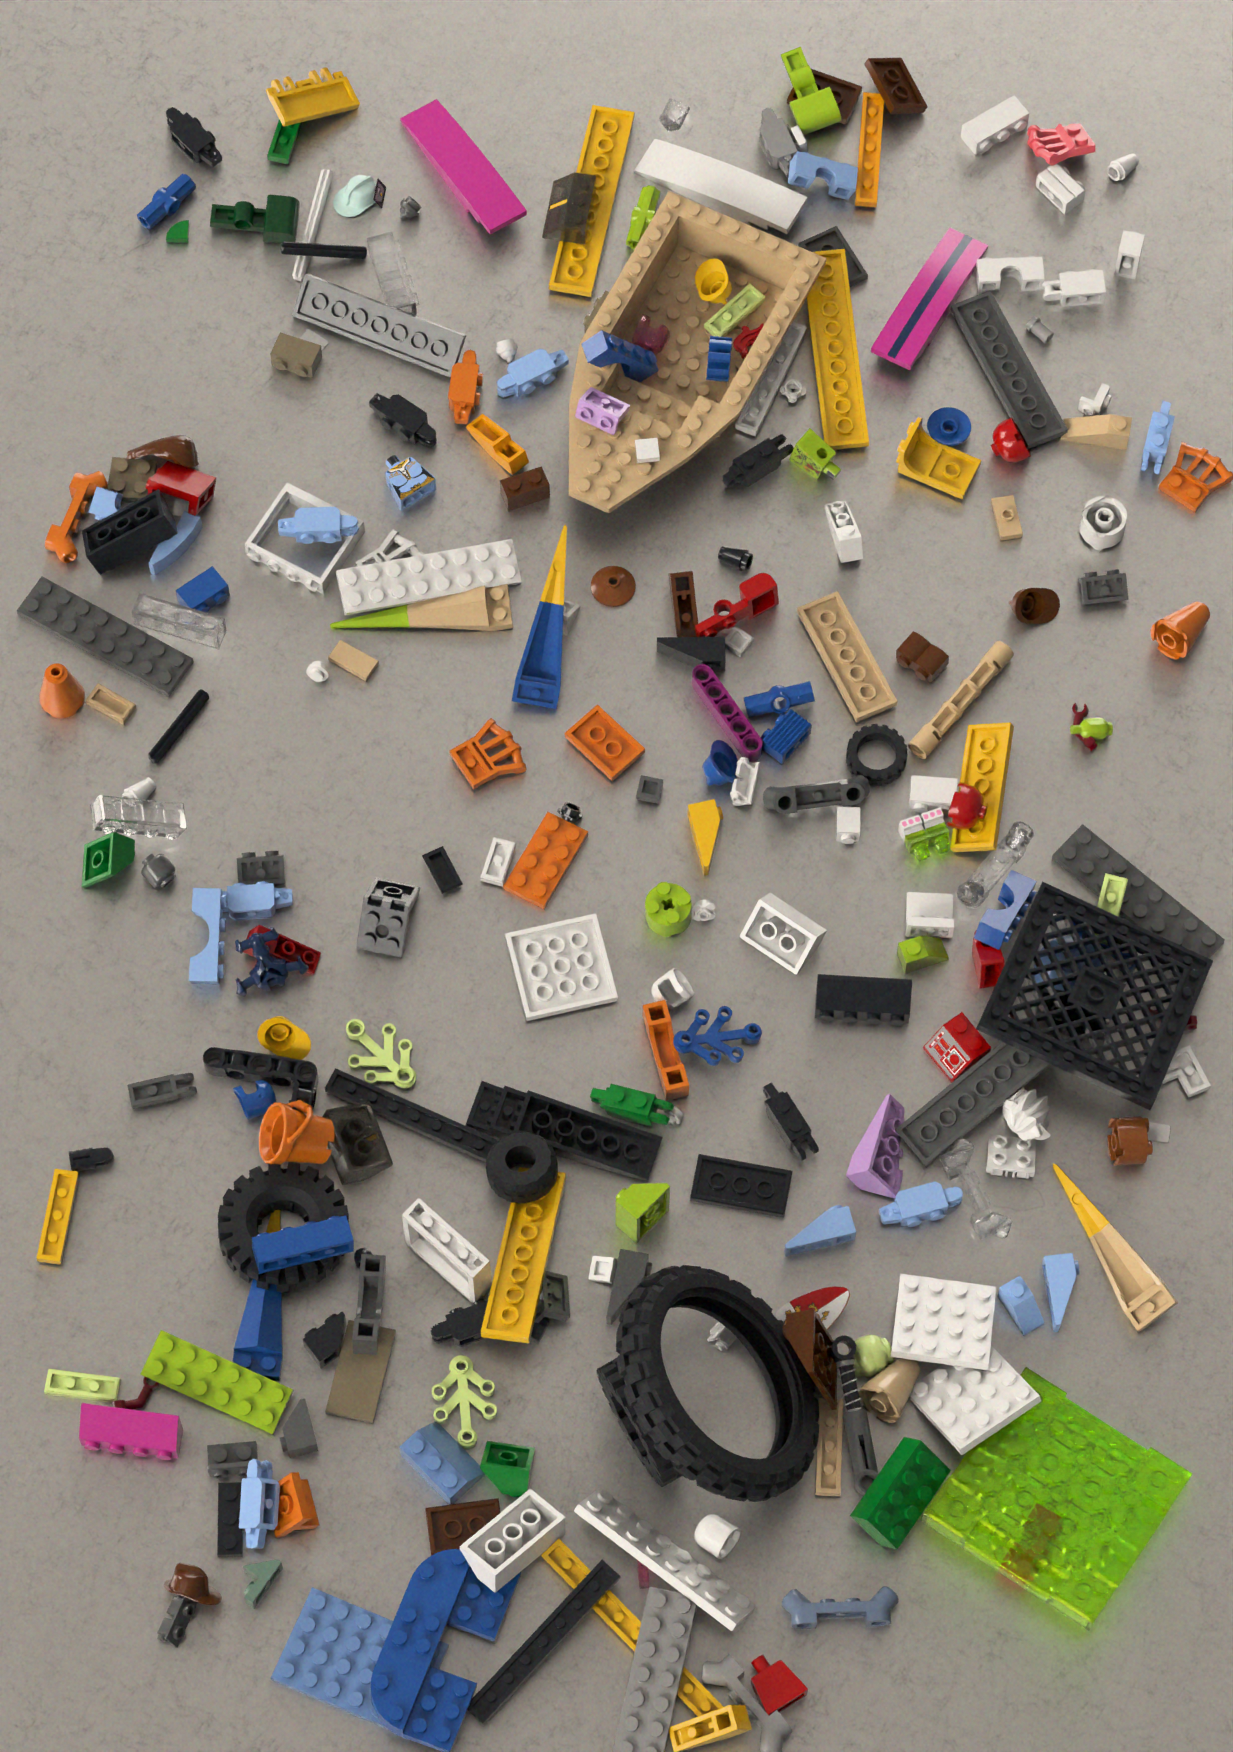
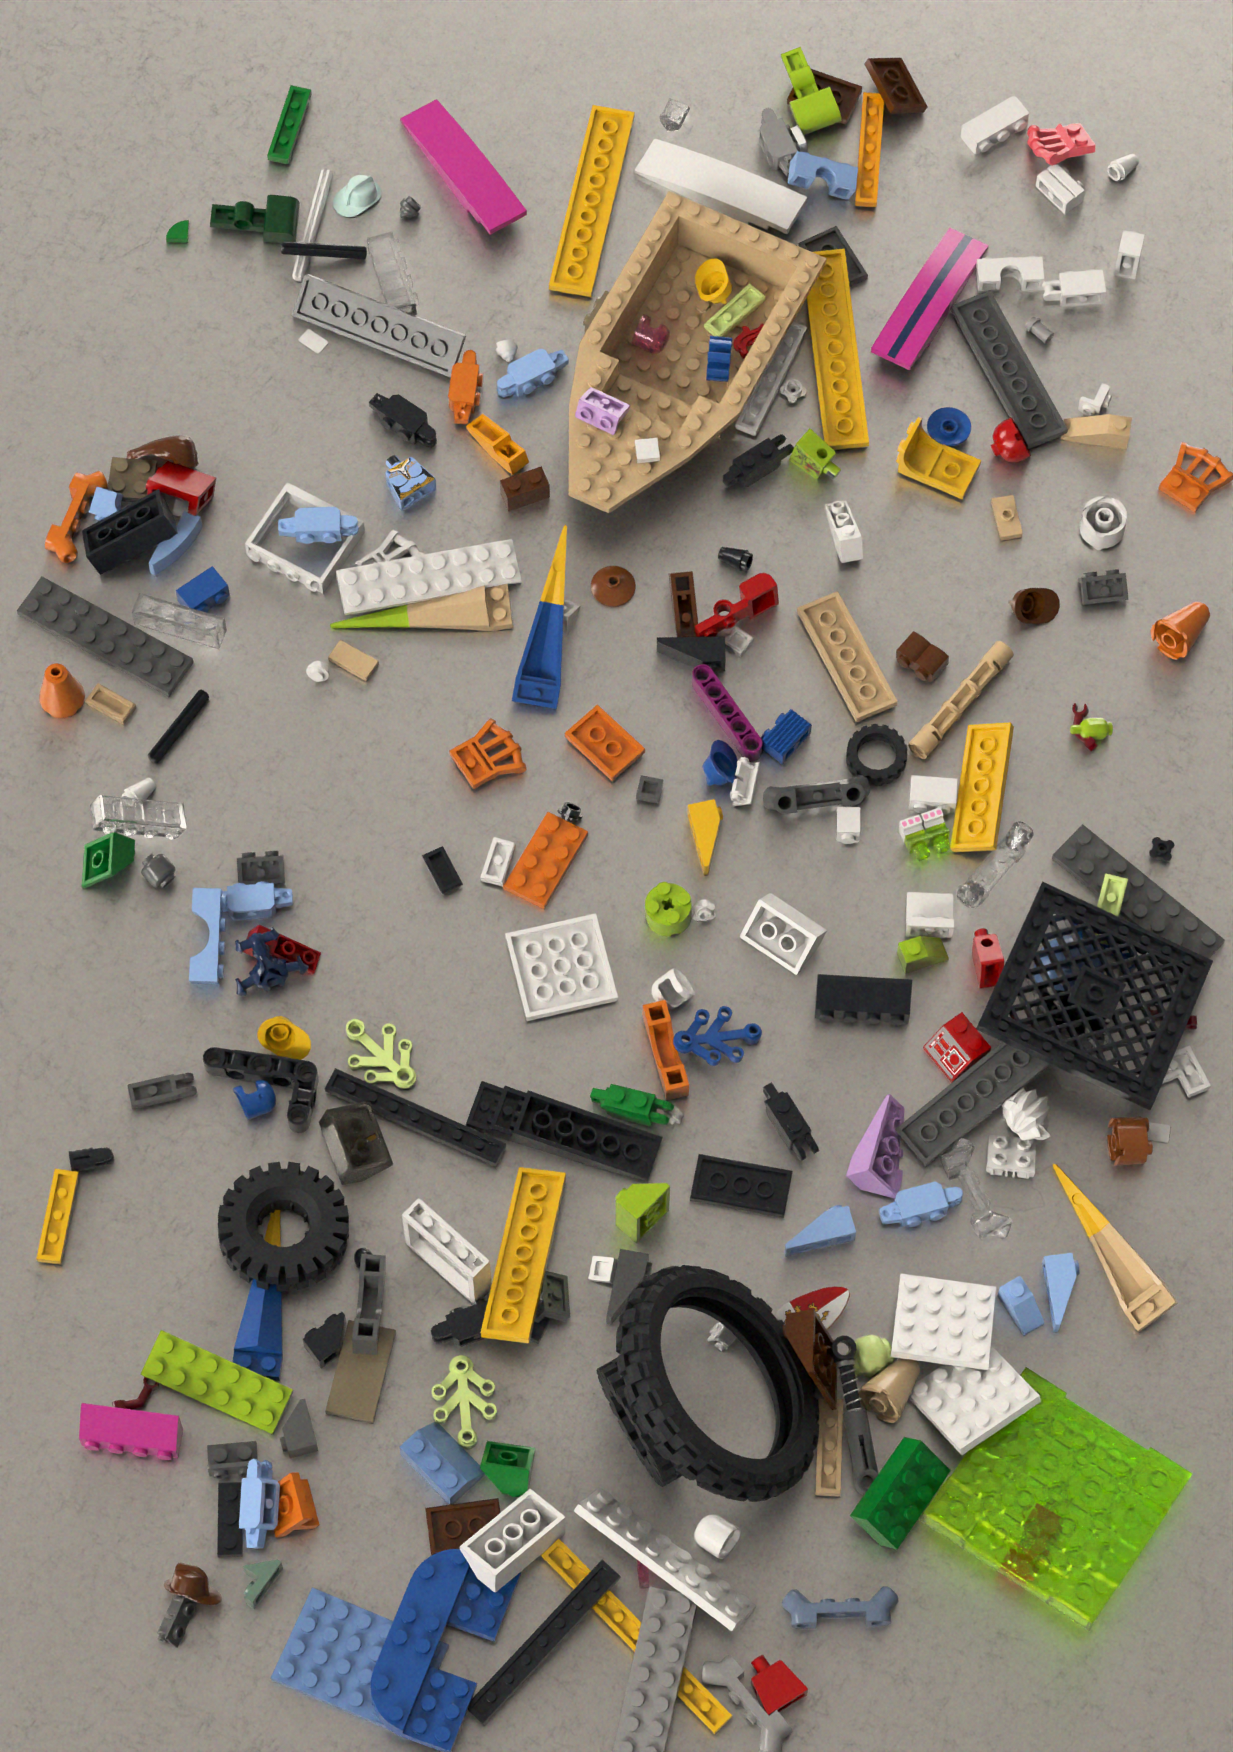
yellowish green tile [44,1369,121,1403] -> none
blue piece [137,174,196,229] -> none
black hinge [166,107,222,167] -> none
blue brick [252,1216,354,1274] -> none
orange piece [259,1100,334,1164] -> none
yellow hinge [266,67,360,127] -> none
dark tan brick [270,332,322,378] -> none
bracket [356,878,420,958] -> none
sticker [373,179,386,208] -> none
black tyre [486,1132,558,1204] -> none
clear smoke slope [542,172,596,244] -> none
blue arch [581,330,659,383] -> none
lime piece [626,185,660,249] -> none
yellow slope [669,1705,752,1752] -> none
blue piece [744,681,815,717] -> none
red cylinder [947,782,987,830] -> none
arch [974,870,1037,950] -> none
light blue hinge [1141,401,1175,474] -> none
none -> black plate [1149,837,1175,861]

